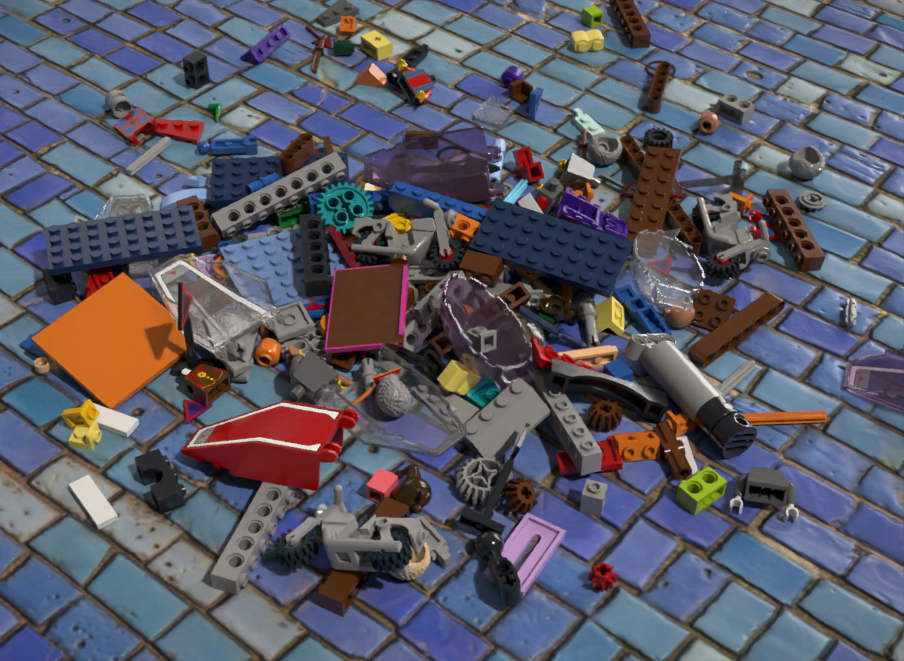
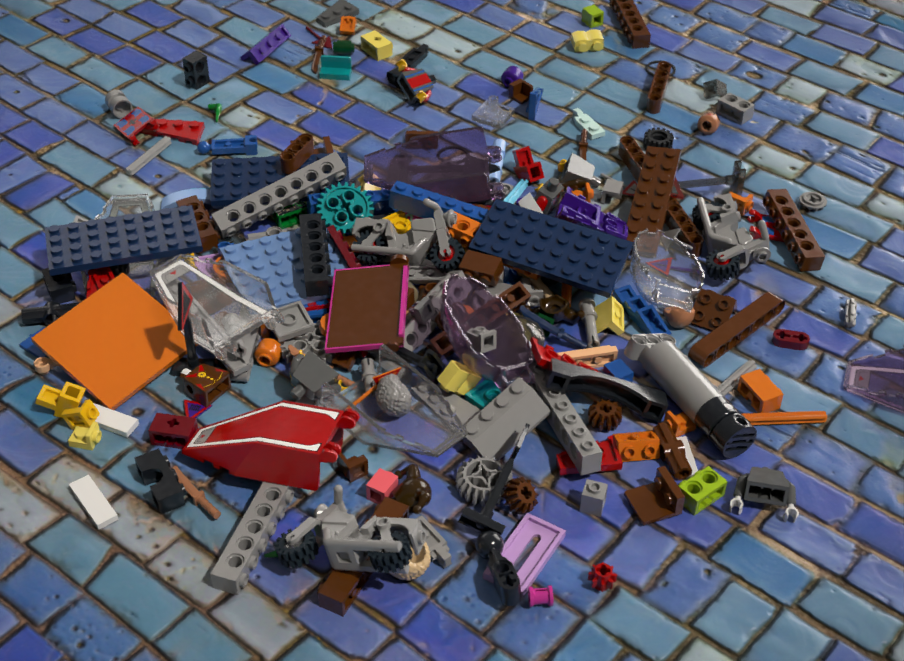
light blue plate [186,175,210,189] -> none
blue pin [245,172,279,195] -> none
orange slope [354,63,388,88] -> none
light grey hair [587,134,622,165] -> none
light grey hair [789,146,826,179] -> none
none -> black piece [21,301,80,326]
none -> yellow brick [35,381,86,418]
none -> dark red brick [148,413,198,449]
none -> nougat sword [173,466,221,519]
none -> teal panel [319,55,352,81]
none -> reddish brown panel [337,452,369,483]
none -> dark pink bush [528,585,553,607]
none -> light grey panel [601,179,624,204]
none -> reddish brown bracket [624,466,685,525]
none -> clear smoke panel [703,79,727,99]
none -> orange brick [737,369,784,413]
none -> dark red beam [772,329,810,350]

